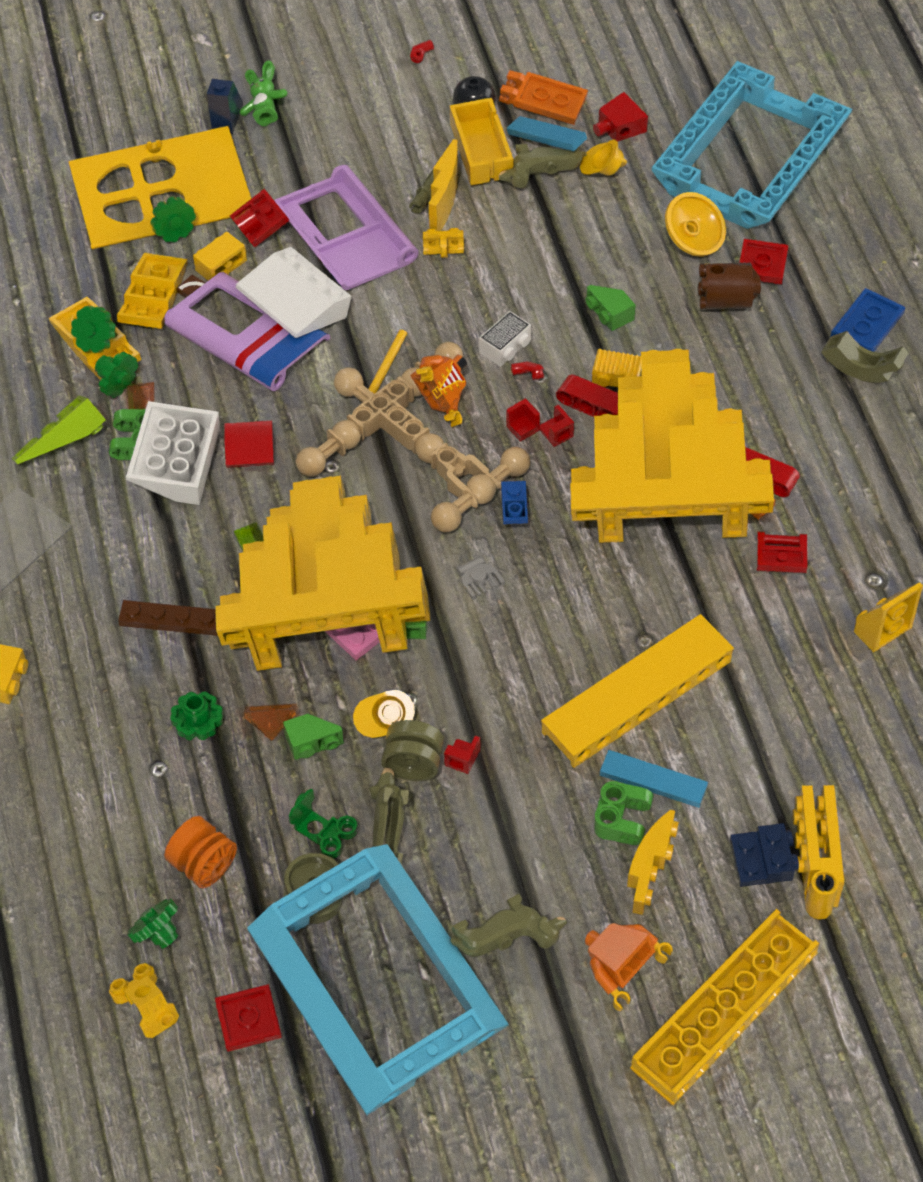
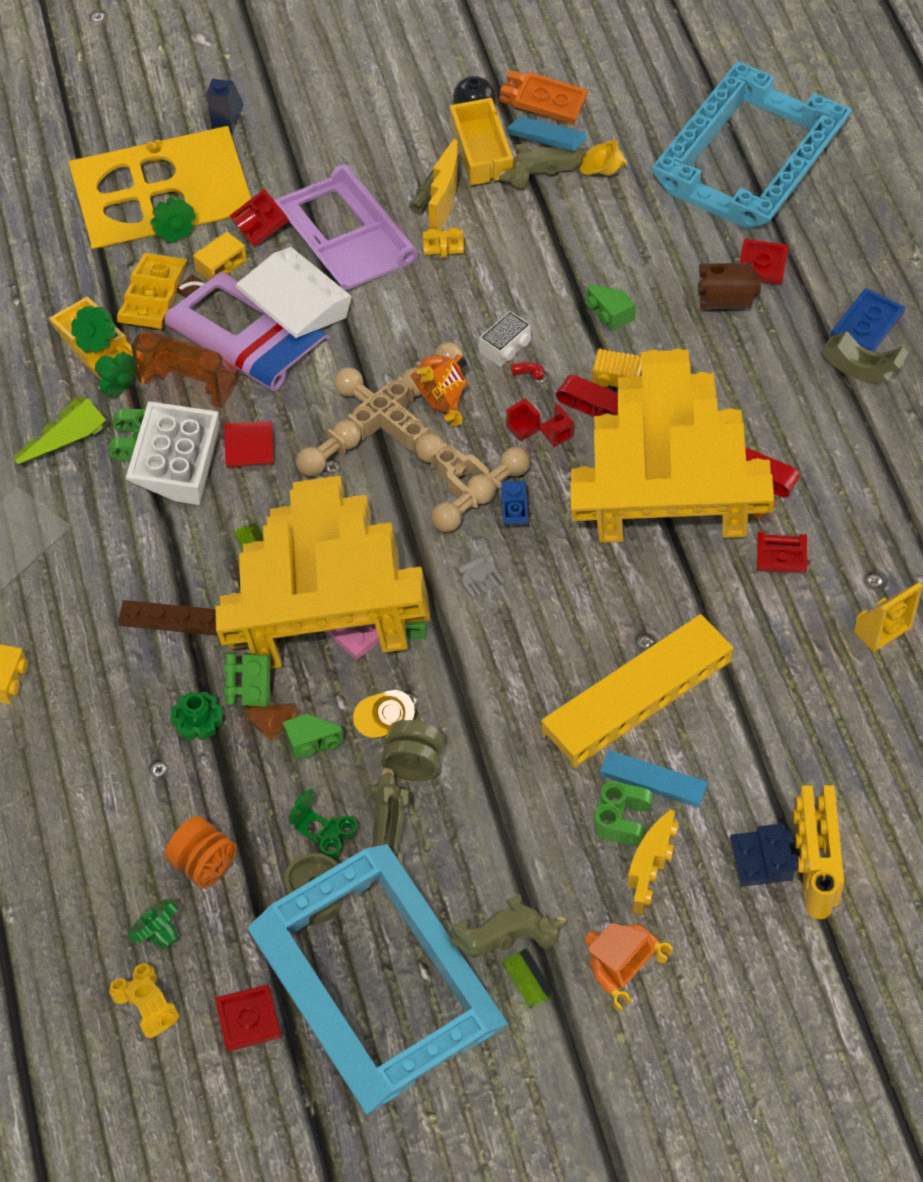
clear orange slope [127,382,154,409] -> none
bright green animal [240,61,288,126] -> none
yellow bar [368,329,407,394] -> none
red arm [410,40,434,63] -> none
red panel [444,735,481,774] -> none
red torso [593,92,648,142] -> none
yellow tile [630,909,819,1106] -> none
yellow dish [665,192,726,257] -> none
none -> clear orange windscreen [131,331,238,408]
none -> bright green plate [223,652,270,707]
none -> clear neon green tile [502,949,554,1009]

